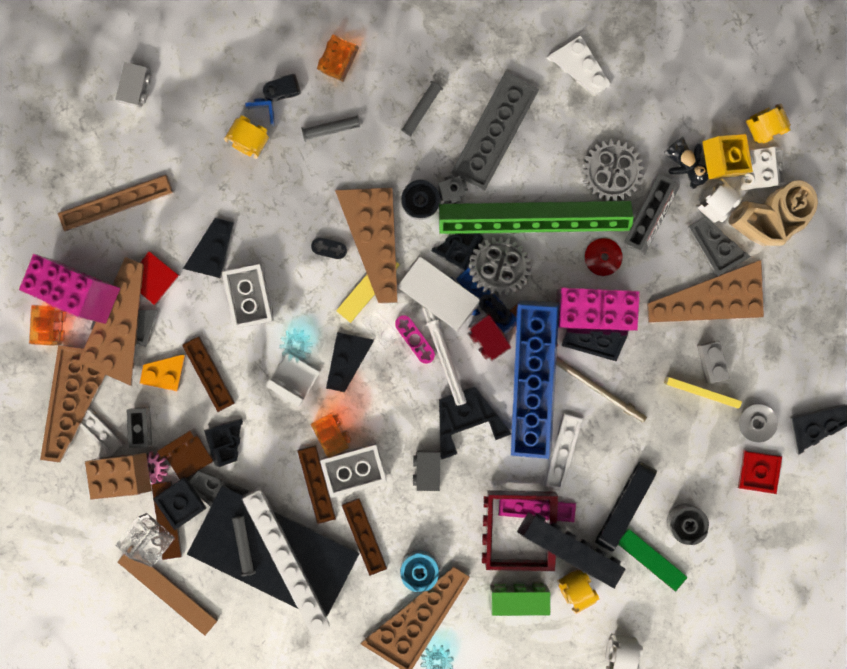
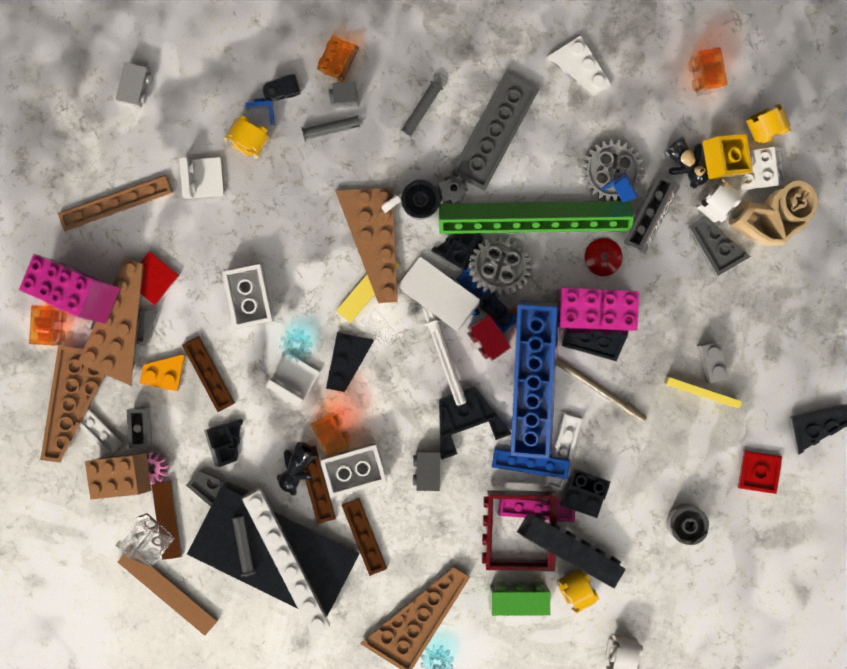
black tile [153,477,207,530] -> none
reddish brown bracket [157,429,213,480] -> none
black wing [183,218,234,278] -> none
black beam [311,238,347,260] -> none
dark pink beam [395,315,435,364] -> none
medium azure brick [400,550,439,592] -> none
black beam [595,461,657,552] -> none
green tile [618,528,688,592] -> none
medium nougat wing [647,260,764,323] -> none
light grey dish [739,404,778,443] -> none
none -> white bracket [179,157,224,199]
none -> black piece [277,442,318,496]
none -> dark grey brick [329,82,358,109]
none -> white tile [381,195,401,213]
none -> blue tile [492,448,570,479]
none -> black brick [560,469,611,518]
none -> blue bracket [600,173,638,203]
none -> clear orange brick [688,47,728,96]

